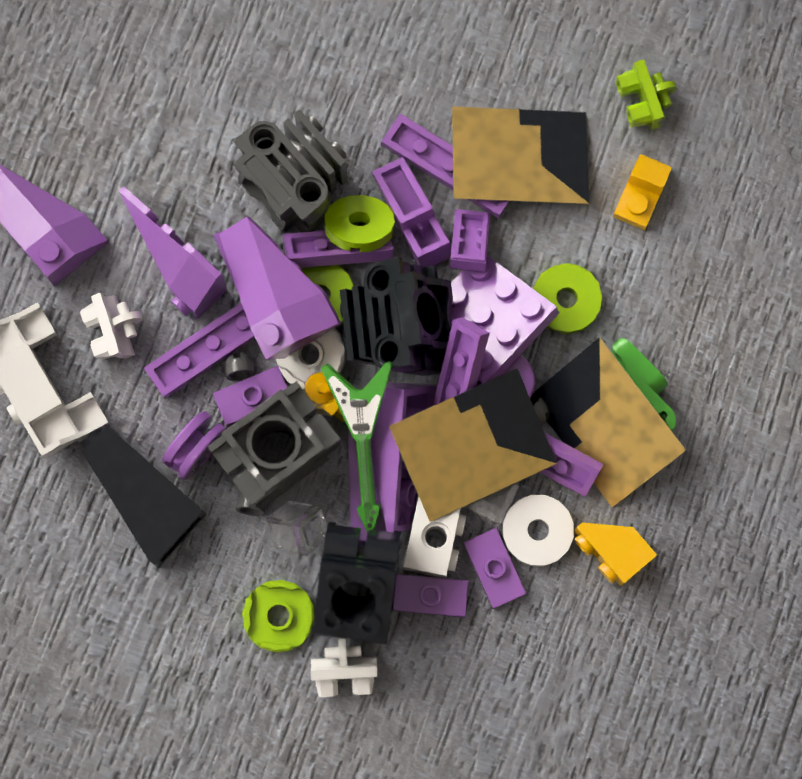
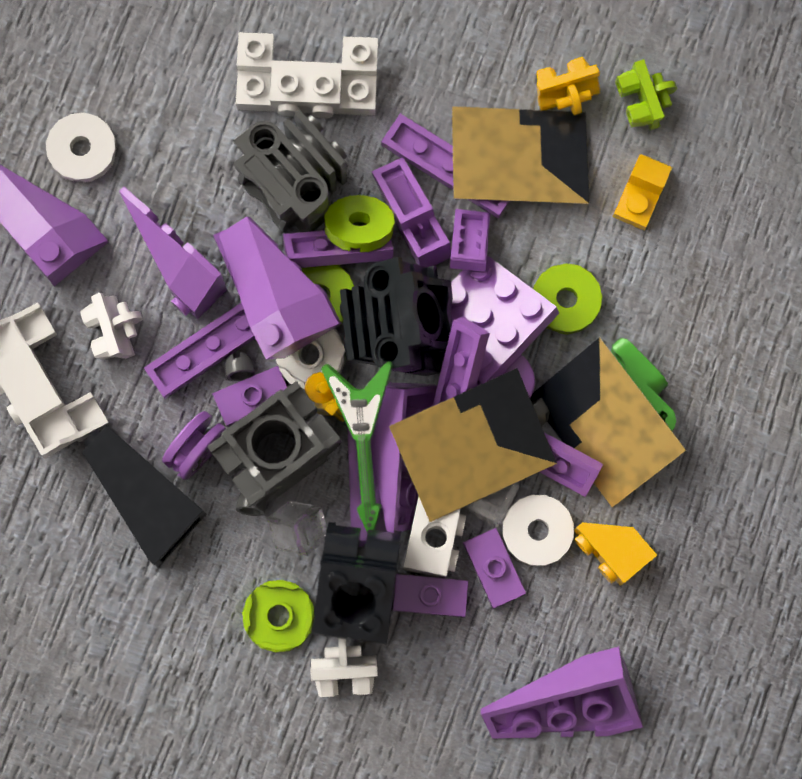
none -> white tile [46,113,116,182]
none -> white bracket [236,32,378,118]
none -> medium lavender wedge [481,647,643,739]
none -> yellow hips [536,57,600,115]

